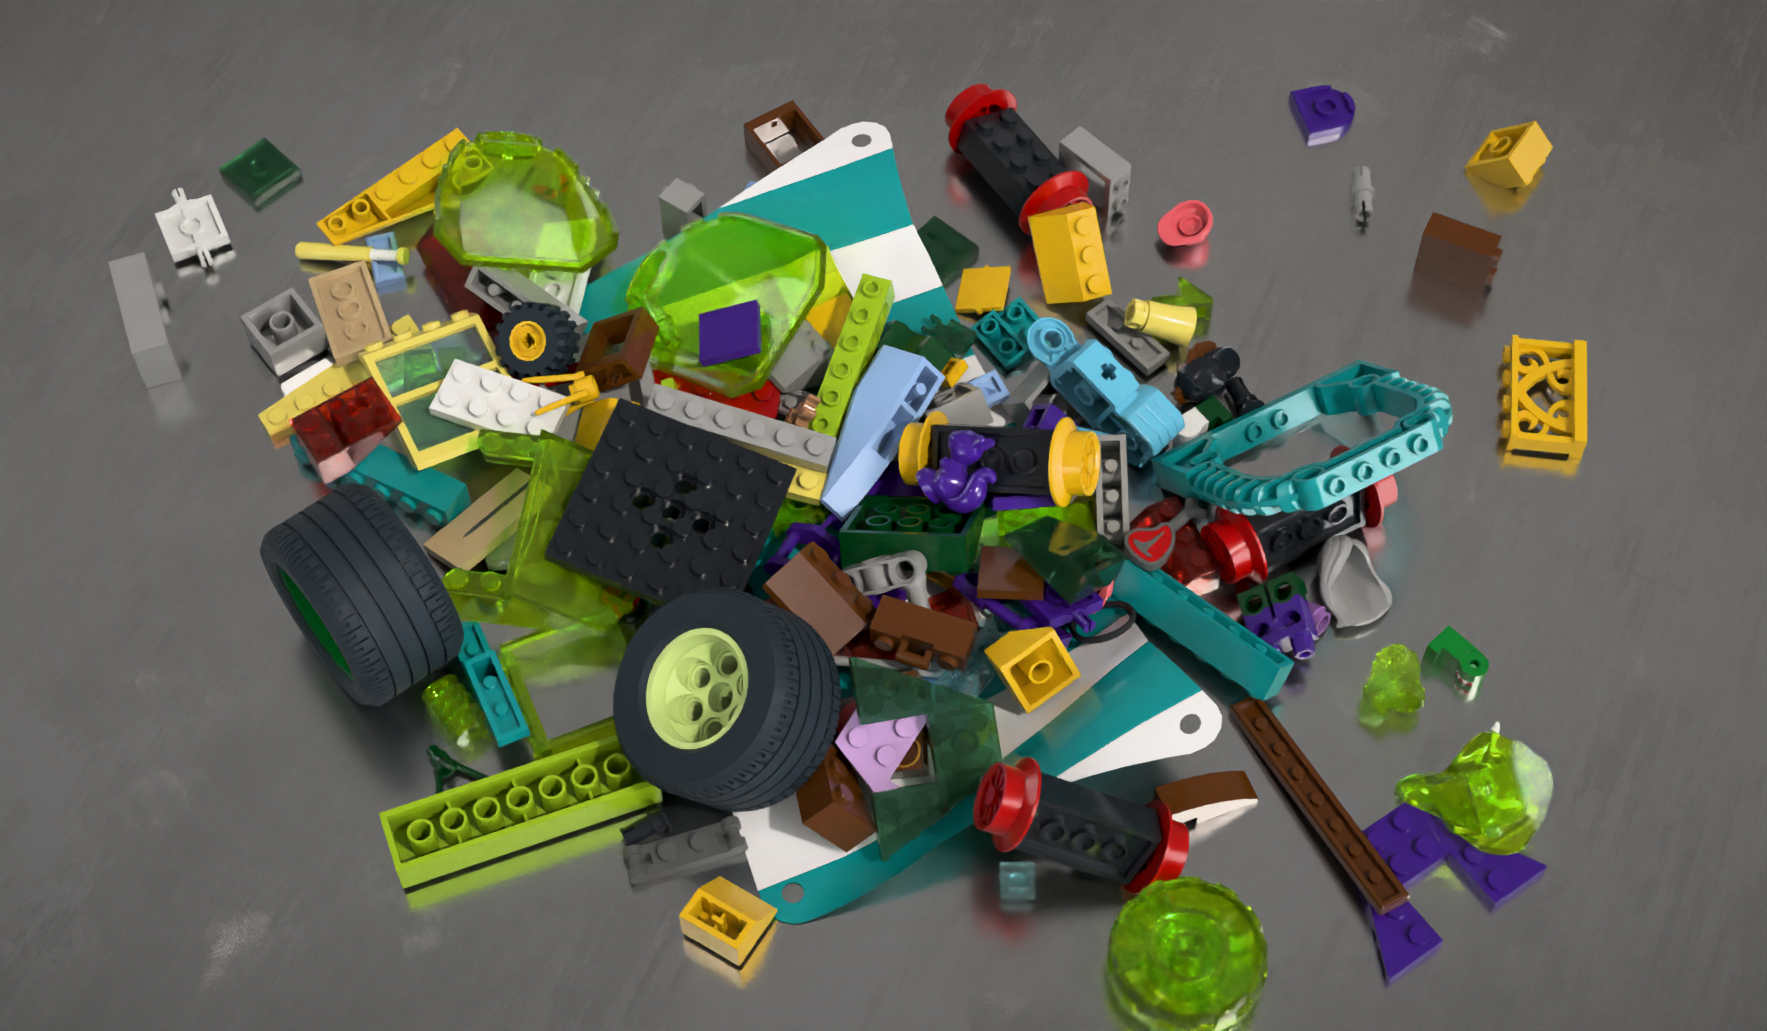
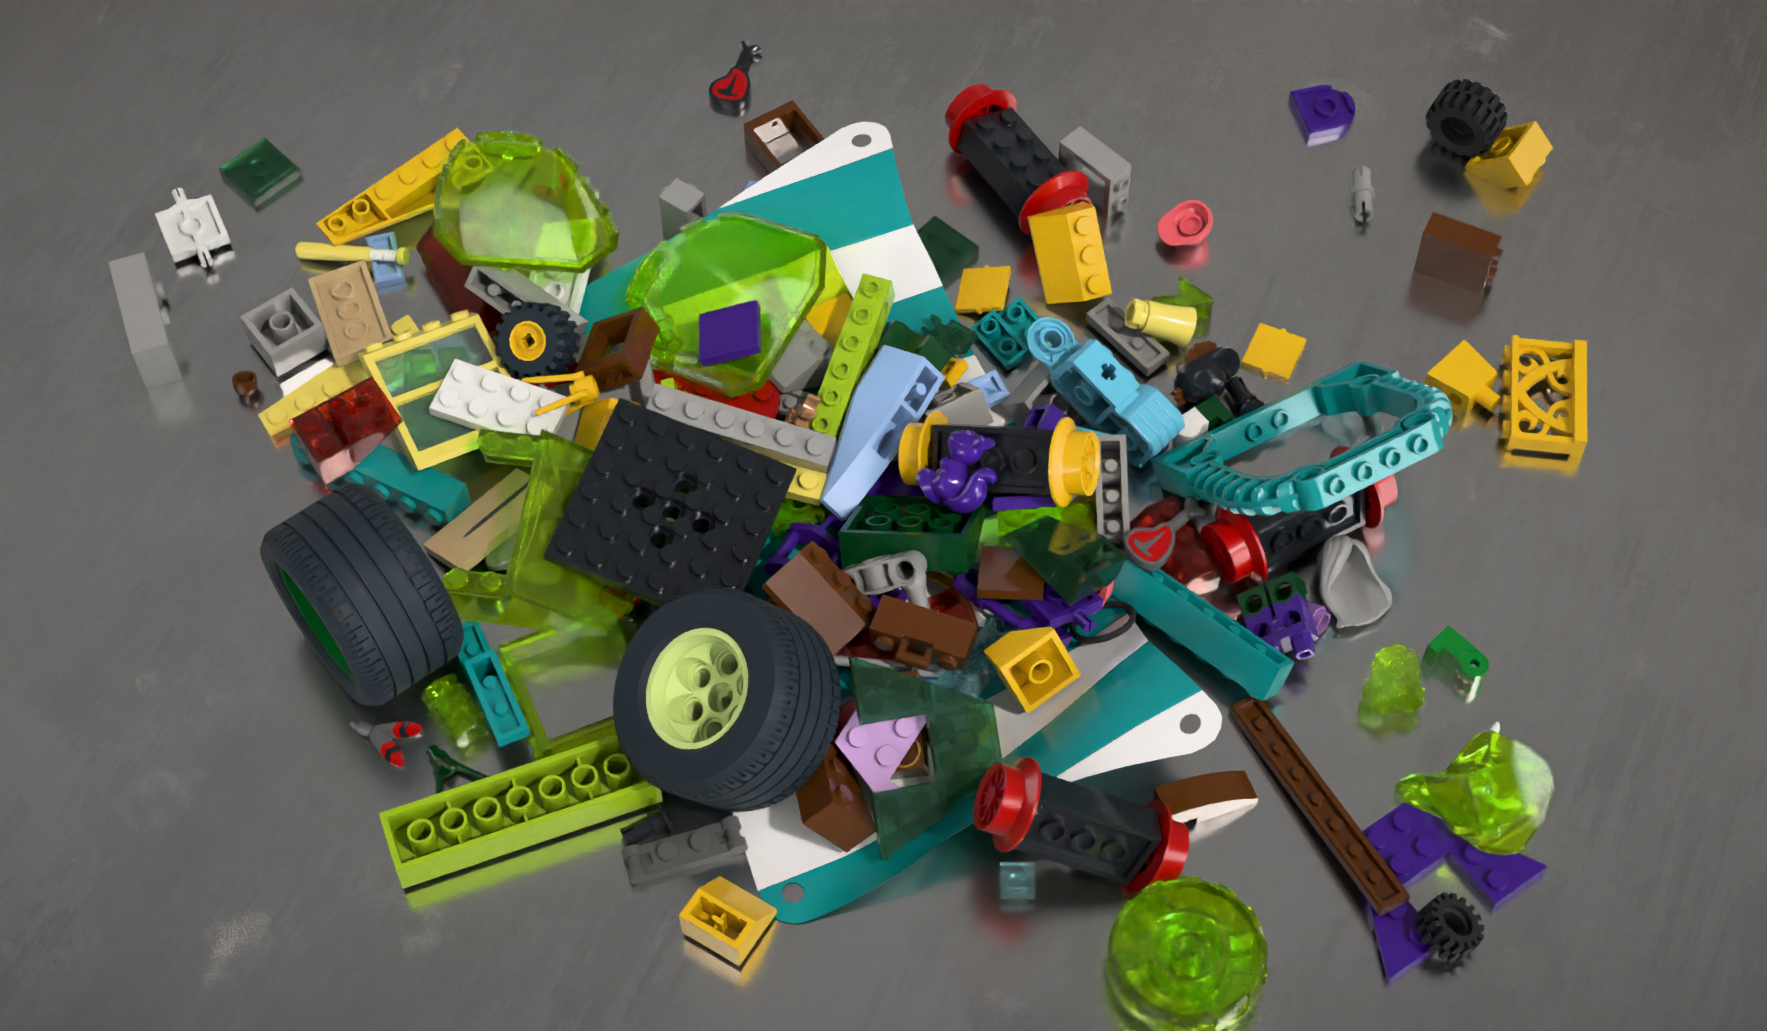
none -> reddish brown hinge [232,371,258,397]
none -> piece [350,721,423,768]
none -> black piece [709,40,761,110]
none -> yellow piece [1241,323,1307,382]
none -> black tyre [1416,892,1484,961]
none -> yellow torso [1424,340,1502,413]
none -> black tyre [1425,79,1508,158]

